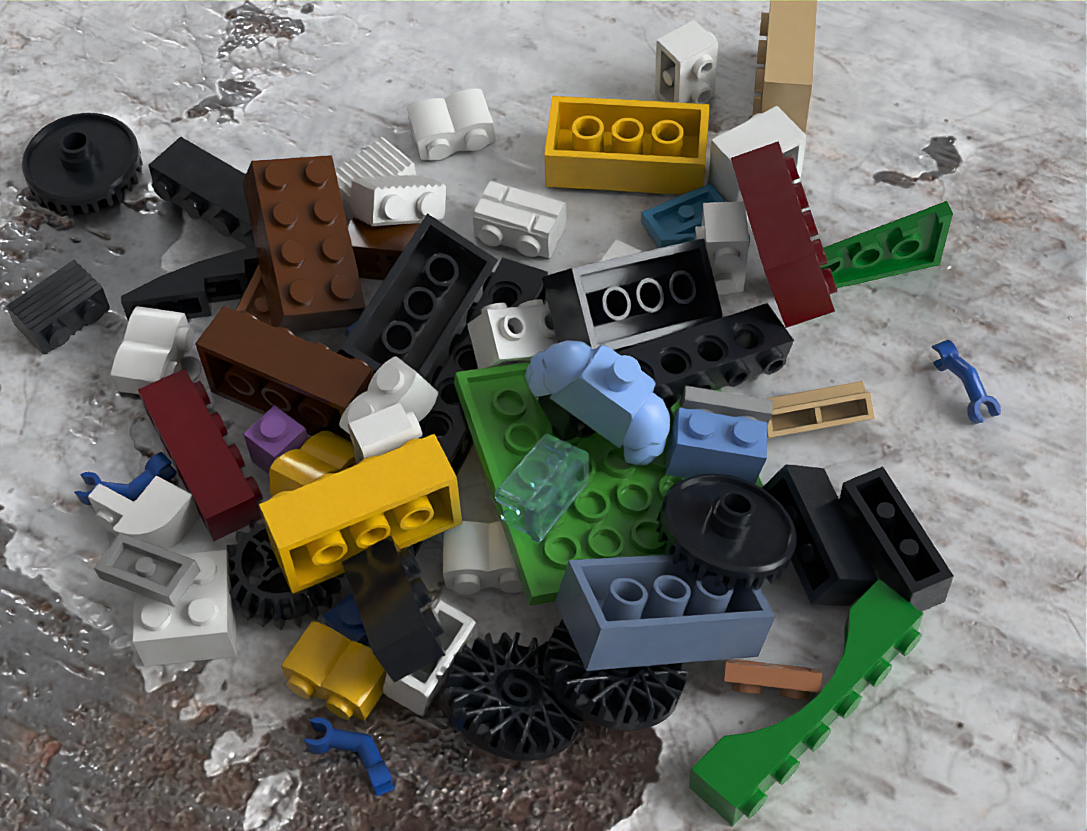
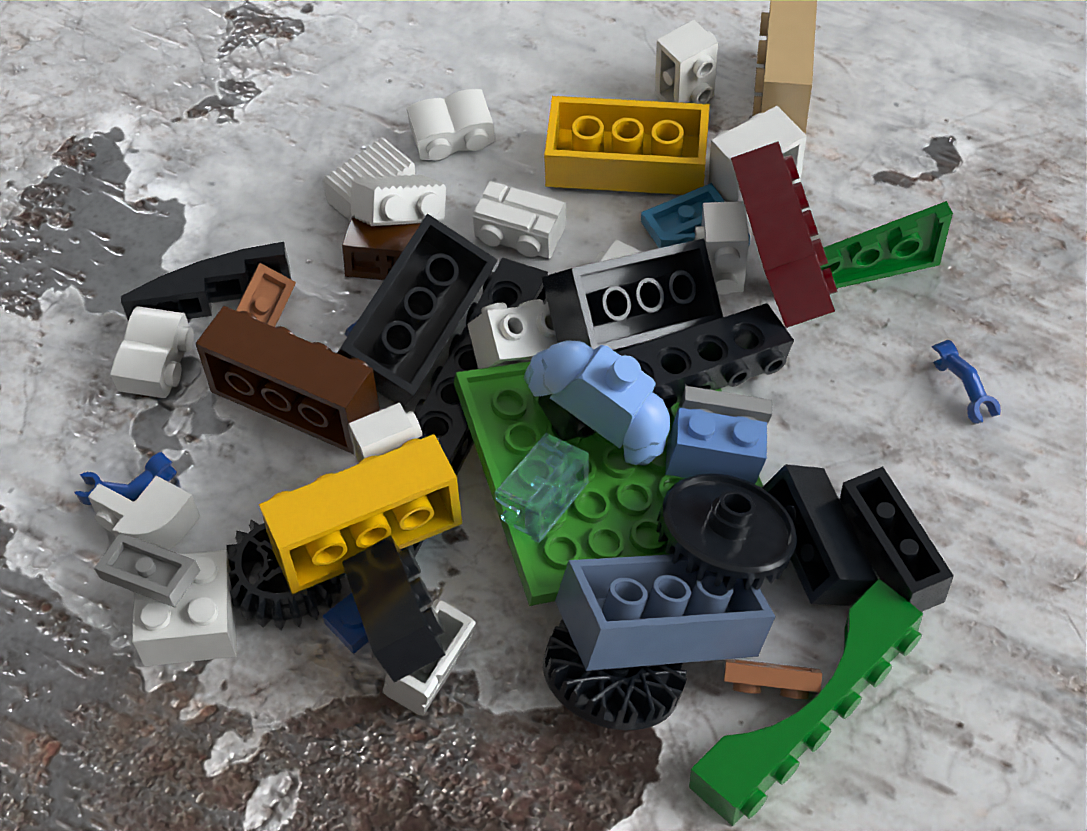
black brick [6,259,110,354] -> none
black wheel [22,113,143,215] -> none
dark red brick [138,369,263,542] -> none
black brick [148,137,255,248] -> none
reddish brown brick [242,155,366,333] -> none
medium lavender brick [243,405,308,474] -> none
yellow brick [269,431,357,496] -> none
yellow brick [281,621,387,721] -> none
blue arm [304,717,395,797] -> none
white brick [339,356,438,434] -> none
white brick [443,521,524,595] -> none
black wheel [443,632,584,761] -> none
tan piece [766,381,875,438] -> none

